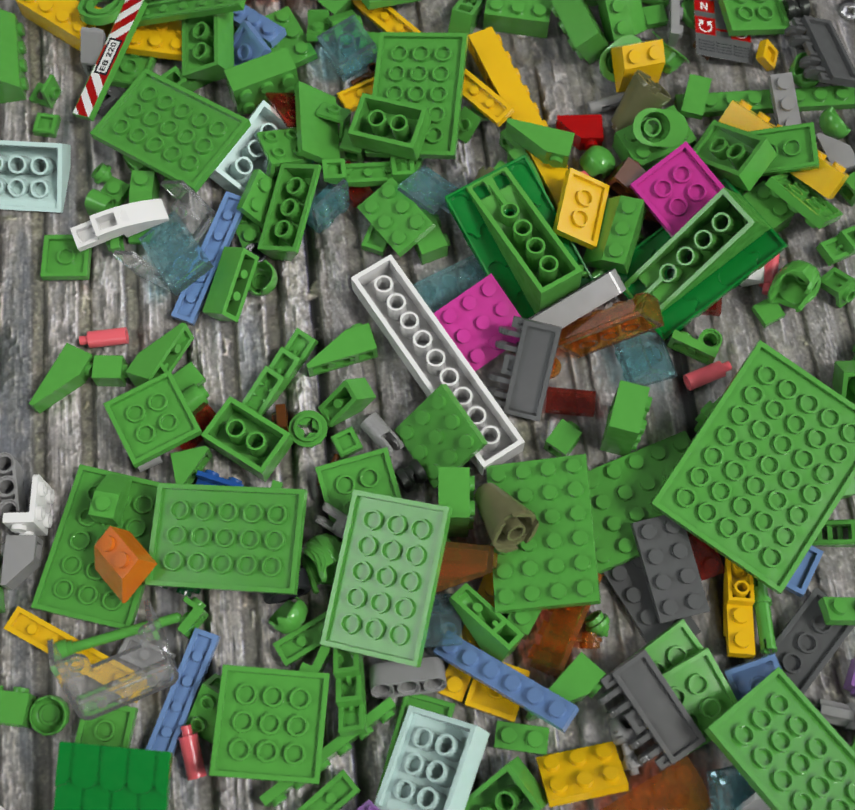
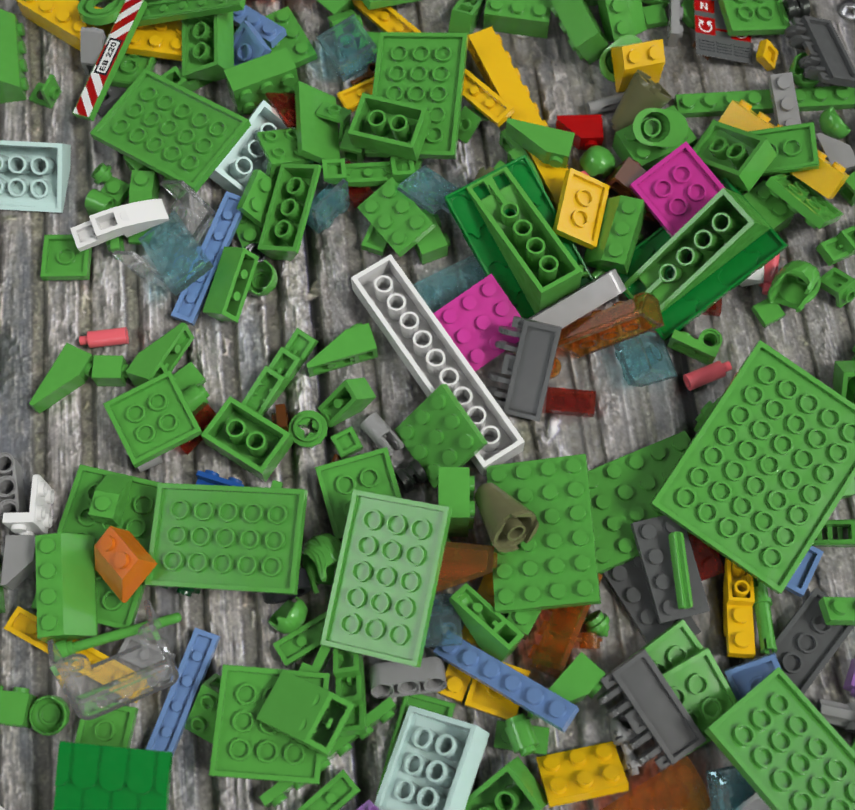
bright green tile [32,112,61,138] -> none
bright green slope [170,446,213,484] -> none
bright green bracket [177,596,209,640] -> none
coral cylinder [178,724,207,781] -> none
bright green bracket [306,10,330,42] -> none
light grey hinge [314,502,347,539] -> none
bright green brick [543,419,582,457] -> none
bright green brick [600,380,652,456] -> none
bright green piece [652,30,690,74] -> none
bright green tile [680,74,712,120] -> none
none -> bright green slope [35,532,98,643]
none -> bright green slope [256,670,355,758]
none -> bright green brick [505,713,539,757]
none -> bright green axle [668,531,693,609]

